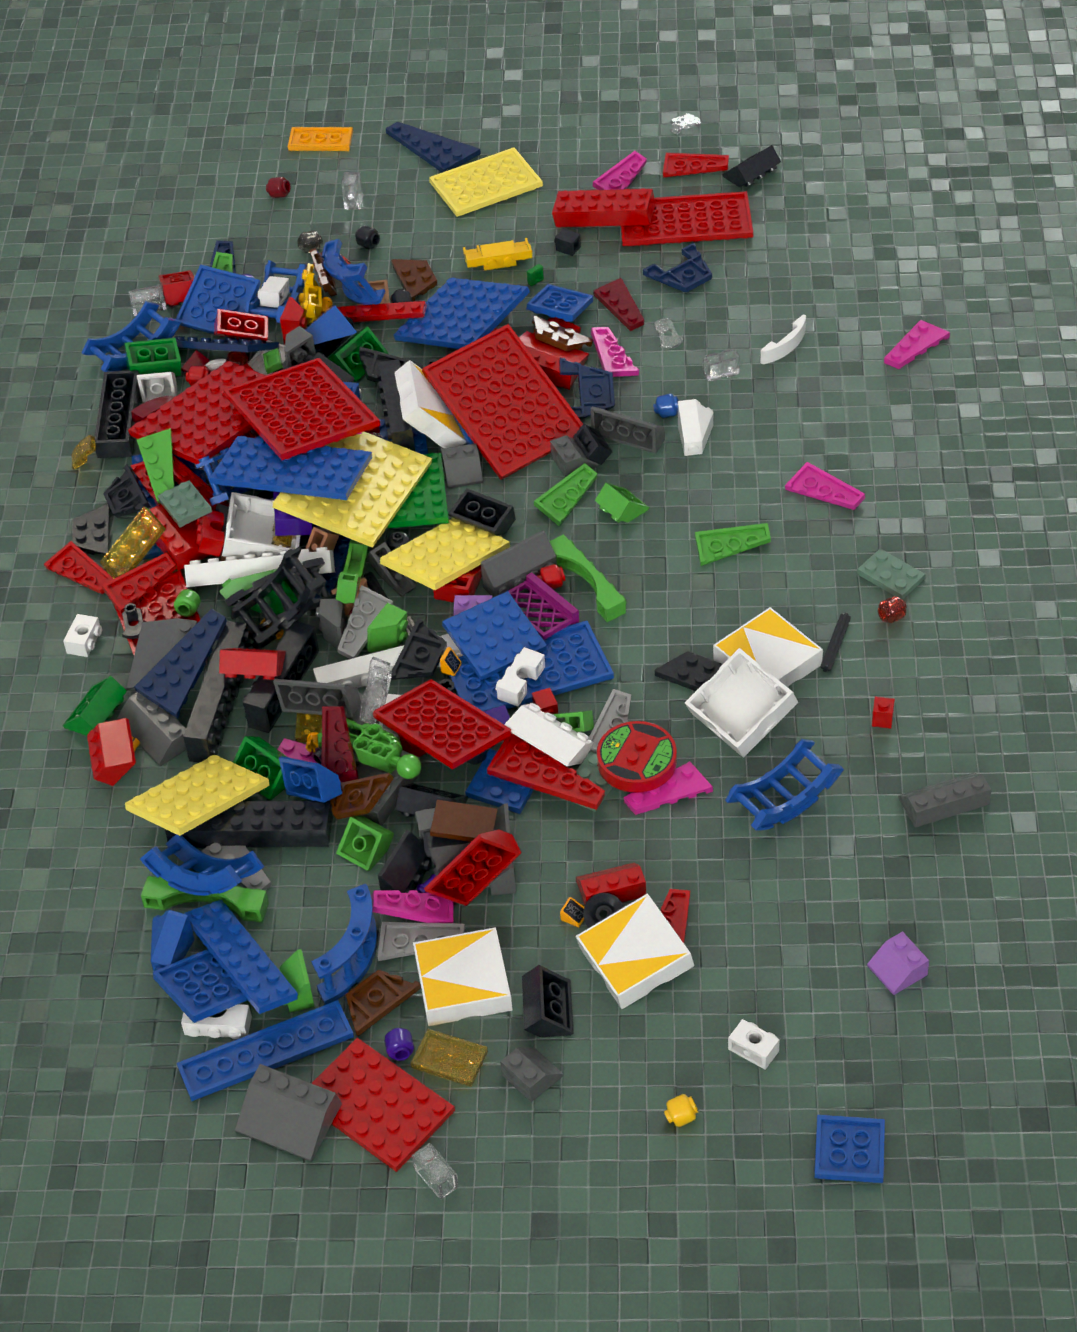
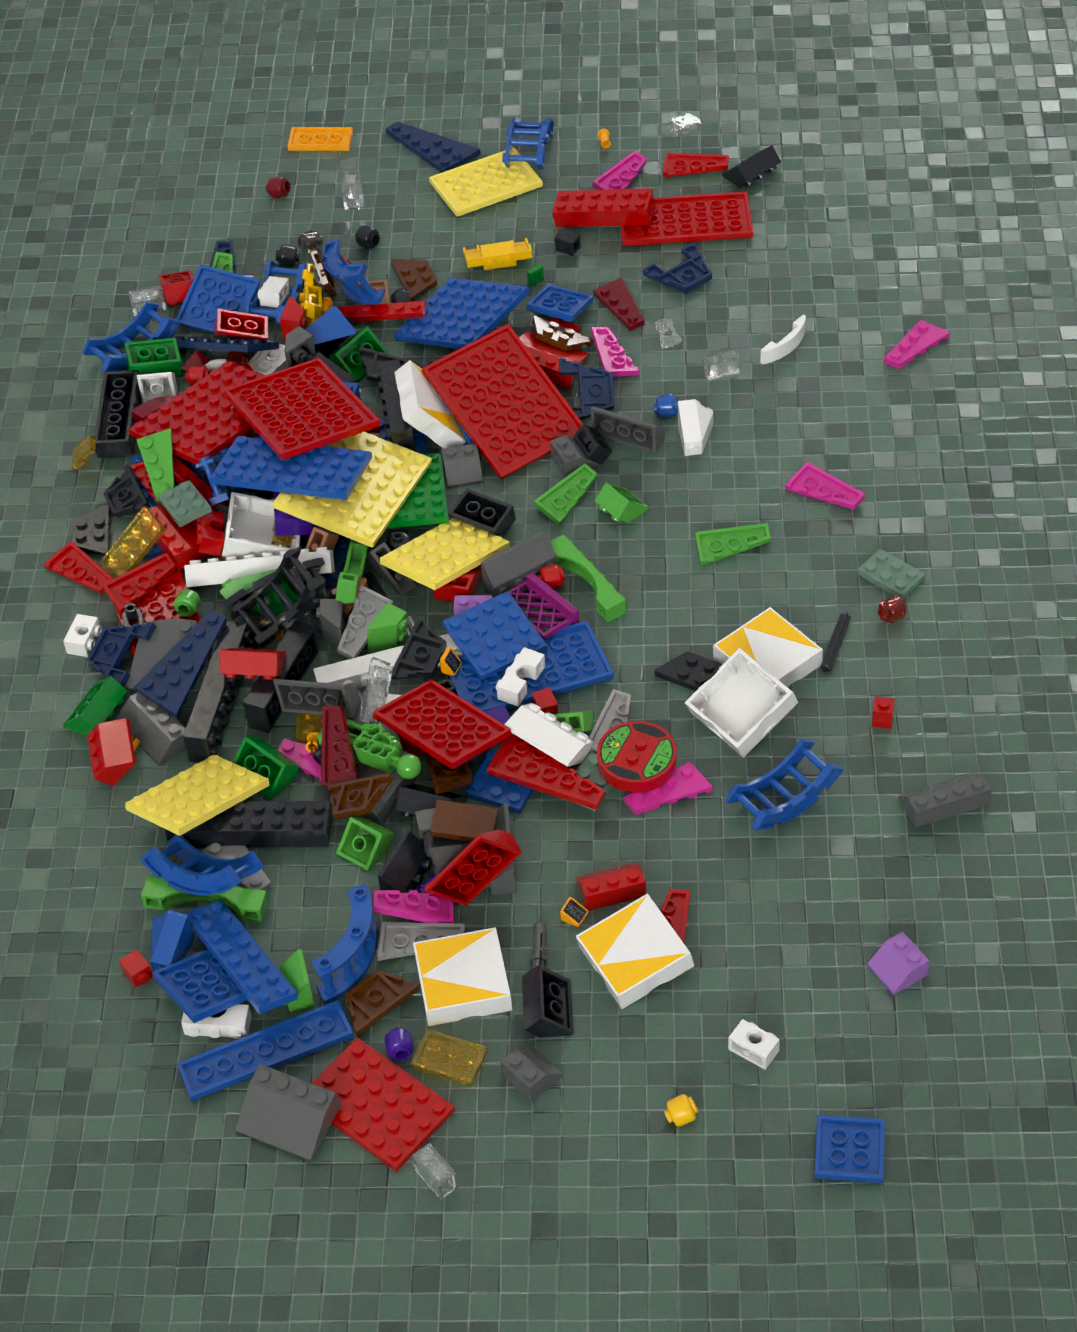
bright green tile [263,348,283,374] -> none
blue slope [279,756,342,803] -> none
black dish [583,893,624,928] -> none
none -> dark blue wing [87,622,157,687]
none -> red brick [119,949,153,988]
none -> black head [275,244,300,267]
none -> reddish brown wing [425,752,473,794]
none -> blue fence [502,117,554,169]
none -> dark grey pin [530,923,547,969]
none -> light orange pin [598,129,611,148]

